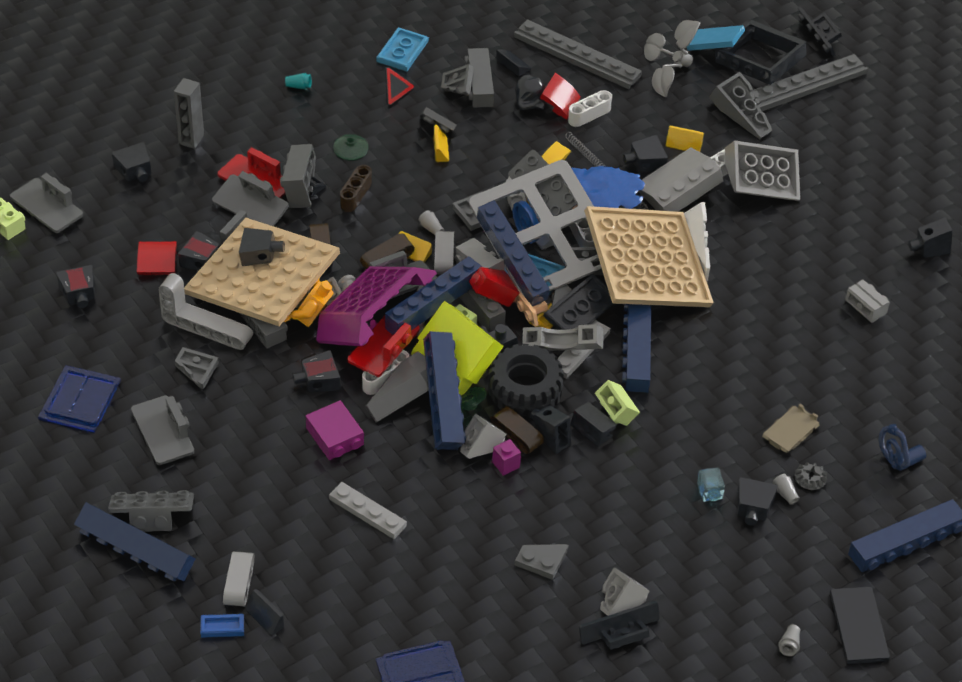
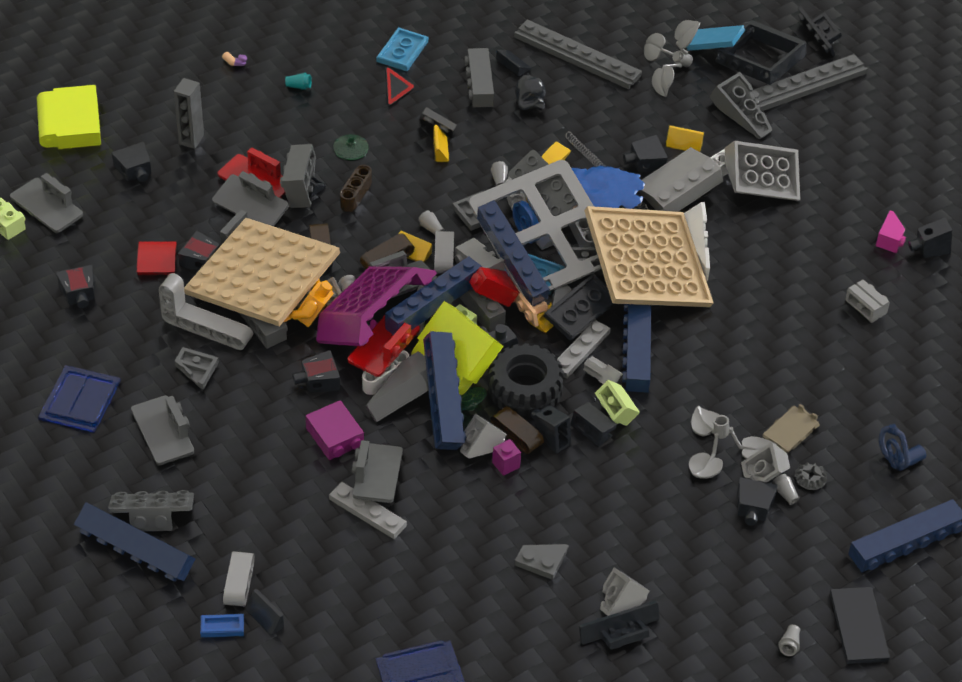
black torso [239,228,285,266] -> none
dark grey wing [441,64,474,95] -> none
light grey arch [522,324,604,351] -> none
slope [540,73,581,120] -> none
white beam [568,90,612,127] -> none
clear light blue brick [697,468,725,502] -> none
none -> neon yellow piece [37,85,101,149]
none -> arm [222,52,247,66]
none -> dark grey bracket [352,440,403,503]
none -> light grey cone [491,161,508,186]
none -> light grey piece [583,356,622,384]
none -> light grey plant [689,406,777,478]
none -> light grey slope [741,442,790,483]
none -> dark pink slope [876,210,906,253]

